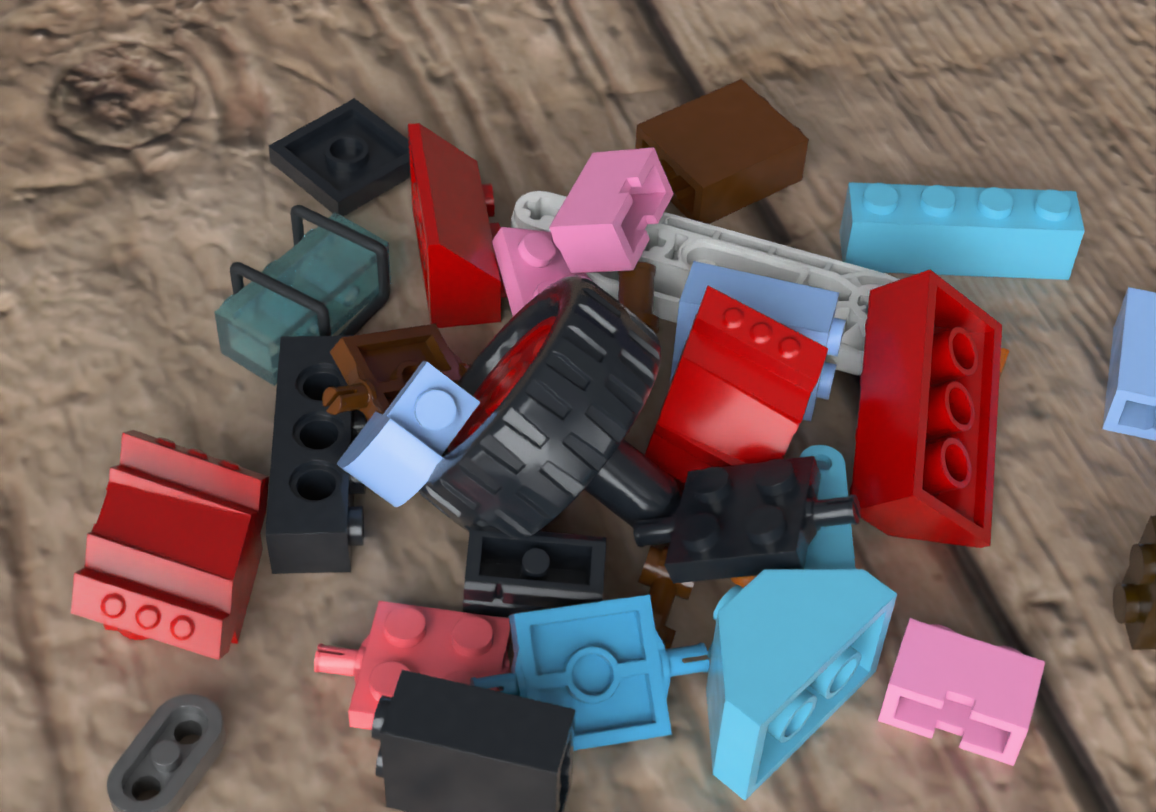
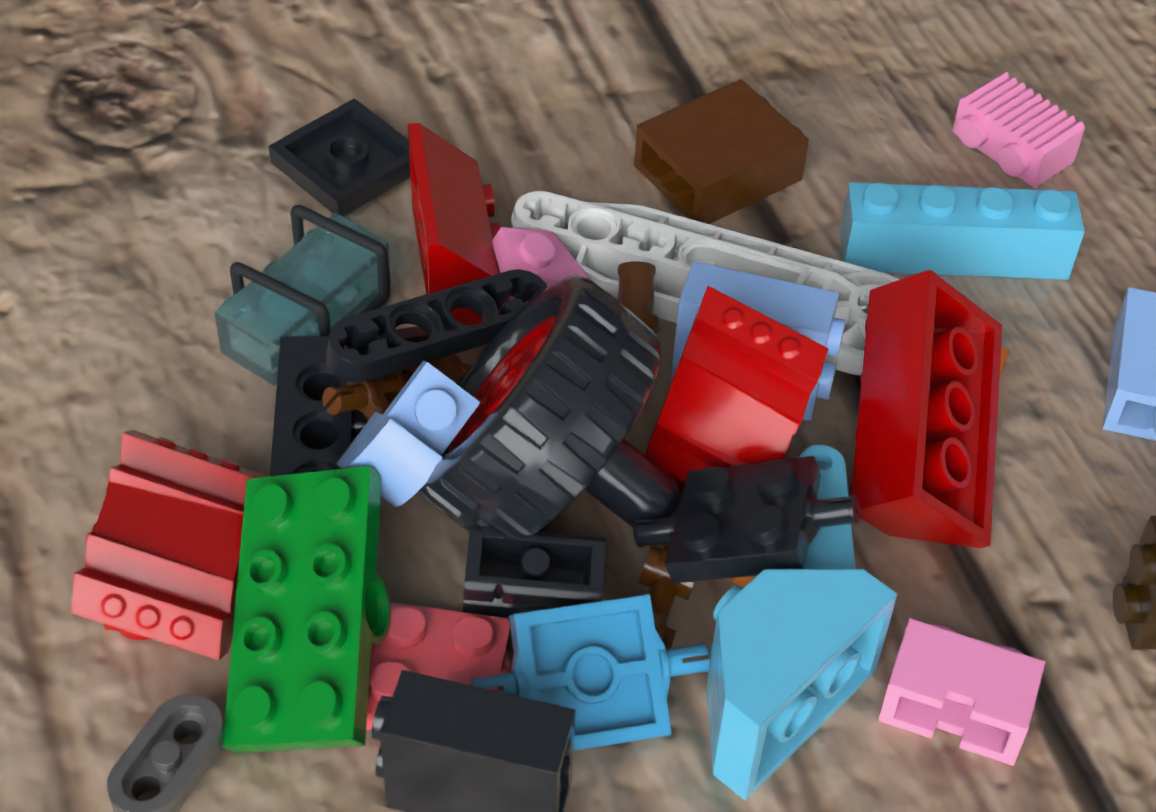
bright pink brick [549,147,674,273] -> none
none -> green plate [222,466,391,753]
none -> black beam [324,269,548,383]
none -> bright pink brick [952,72,1085,189]

